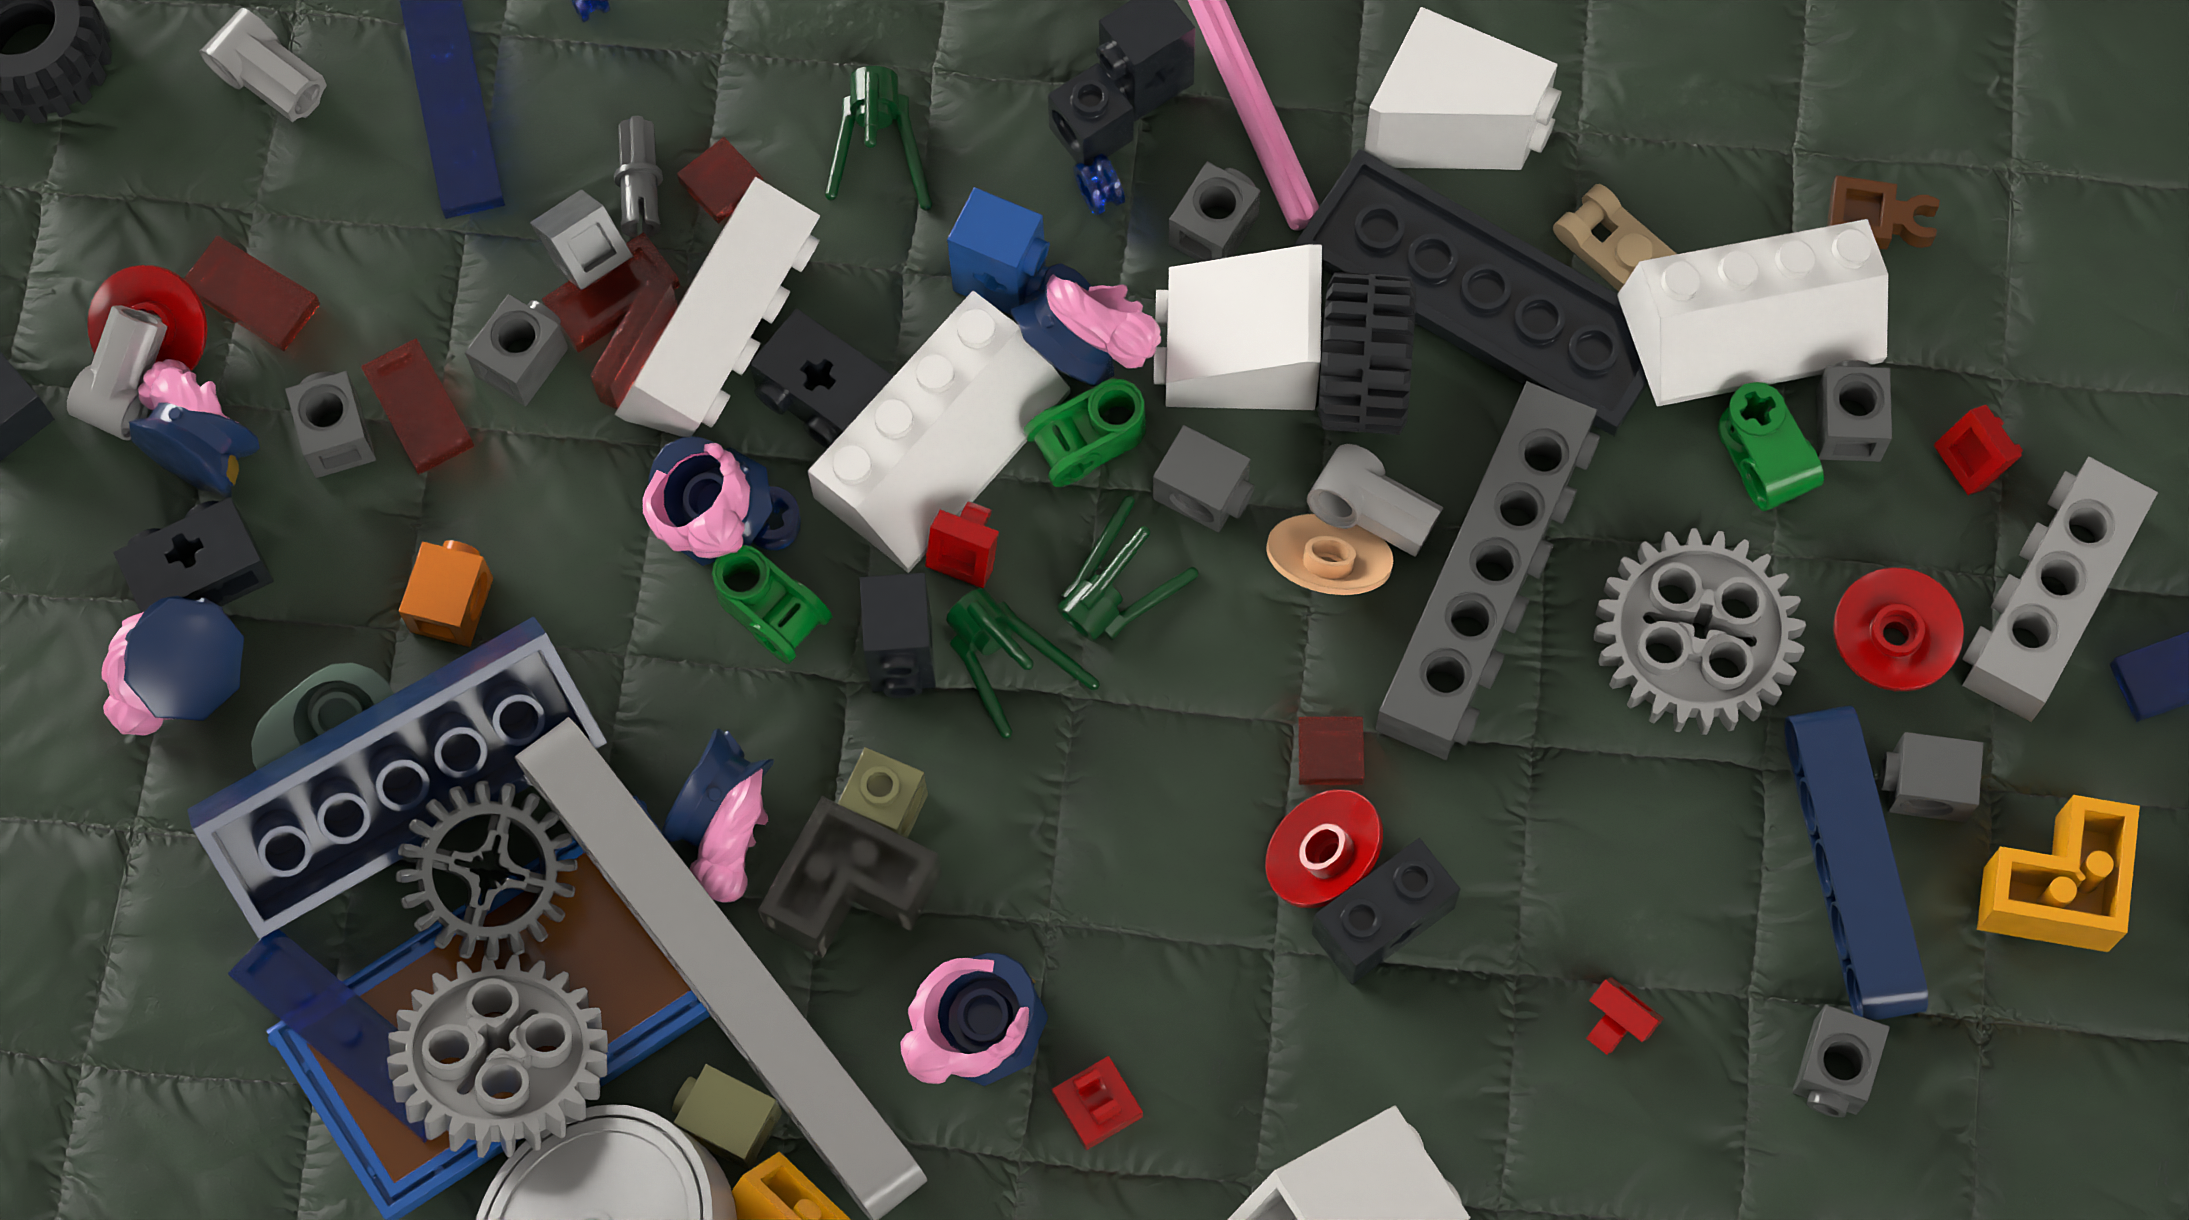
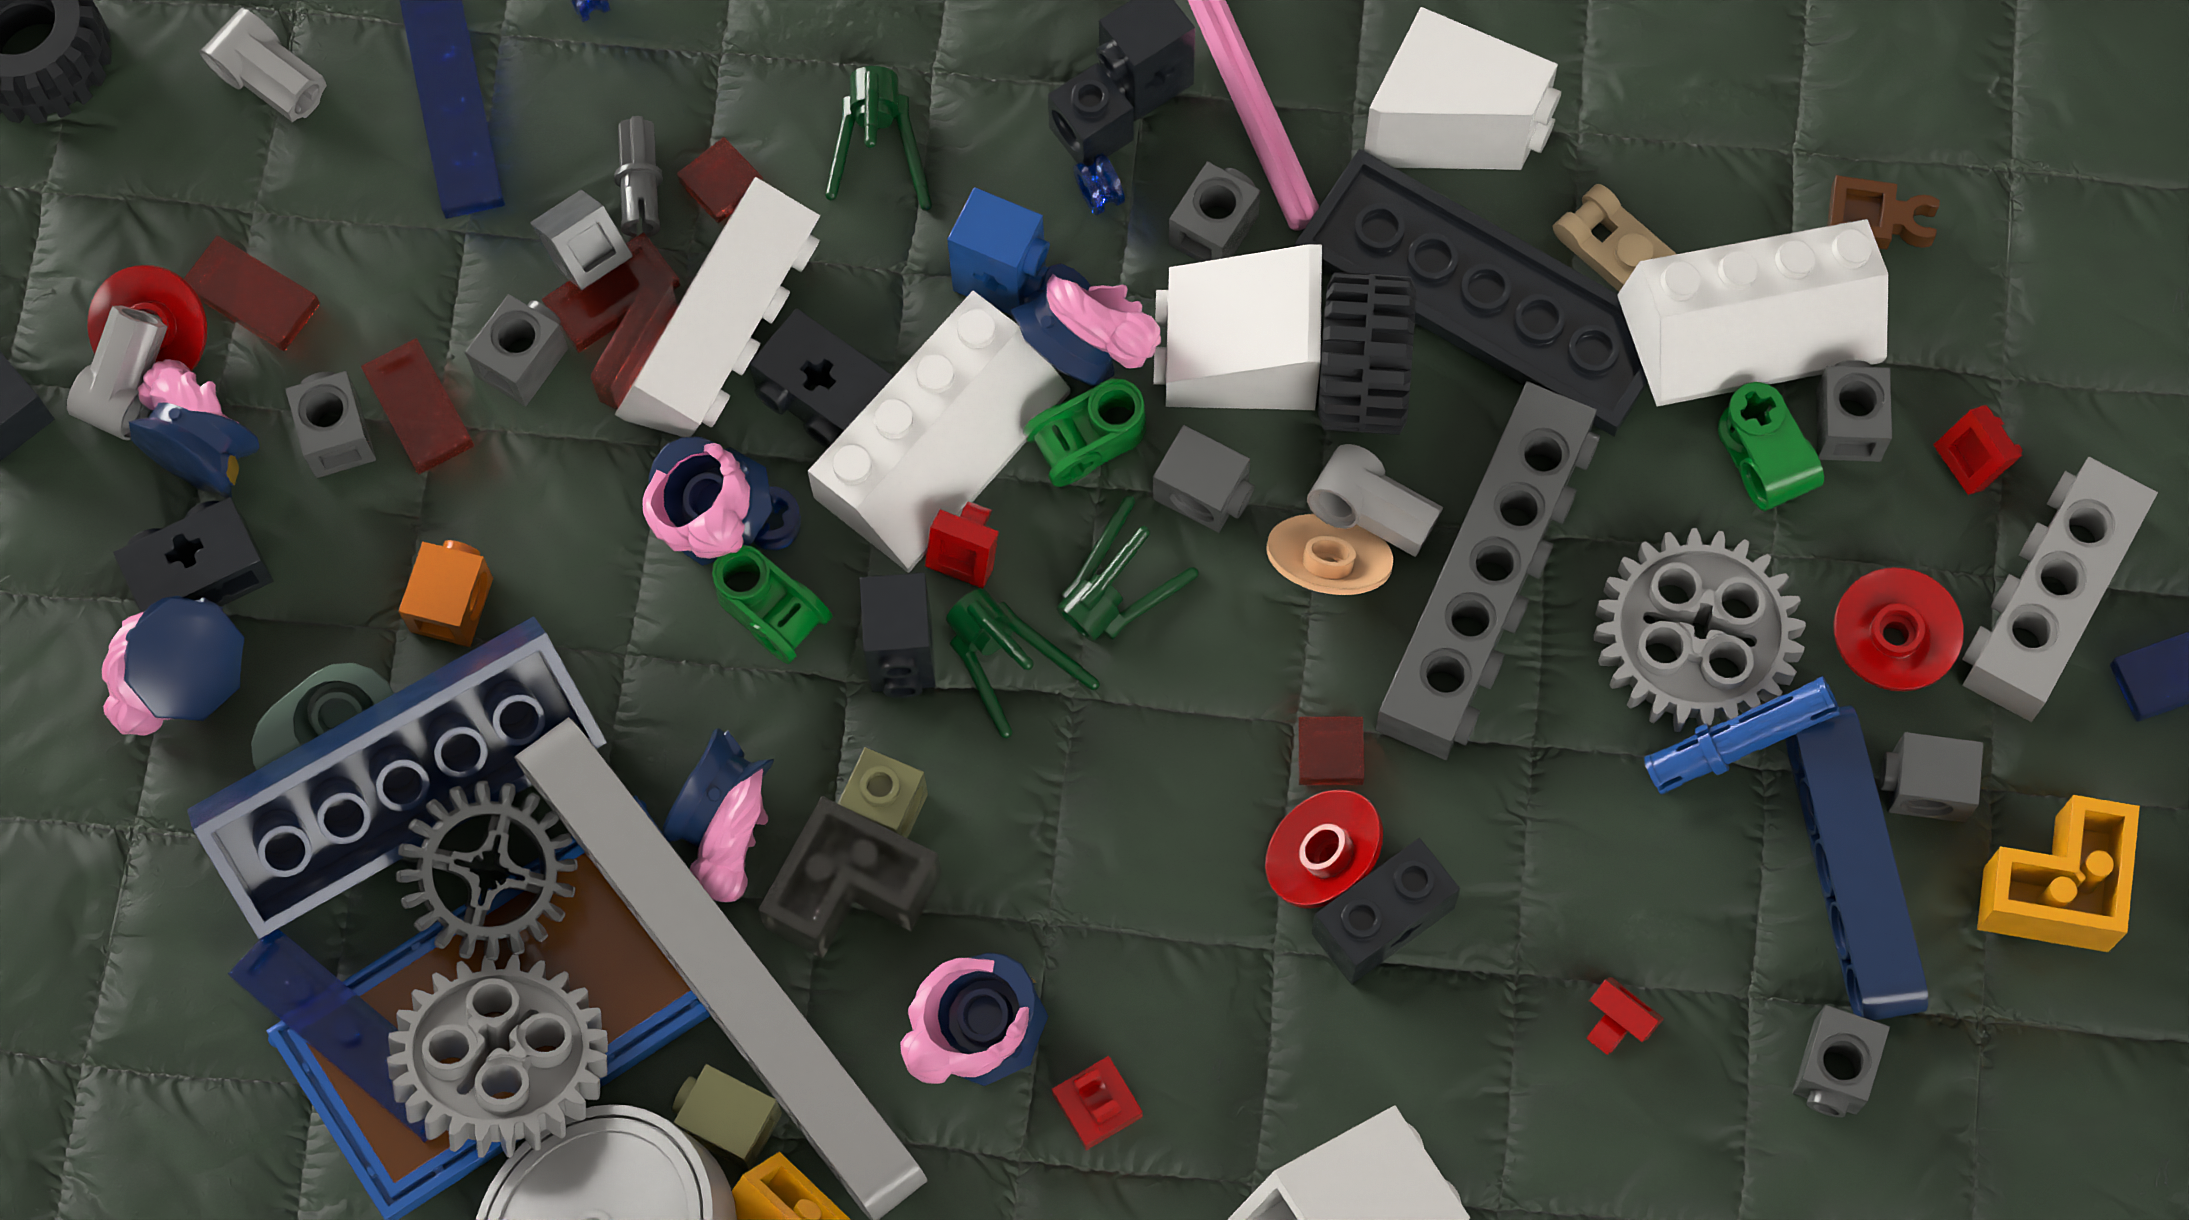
none -> blue pin [1644,676,1841,795]

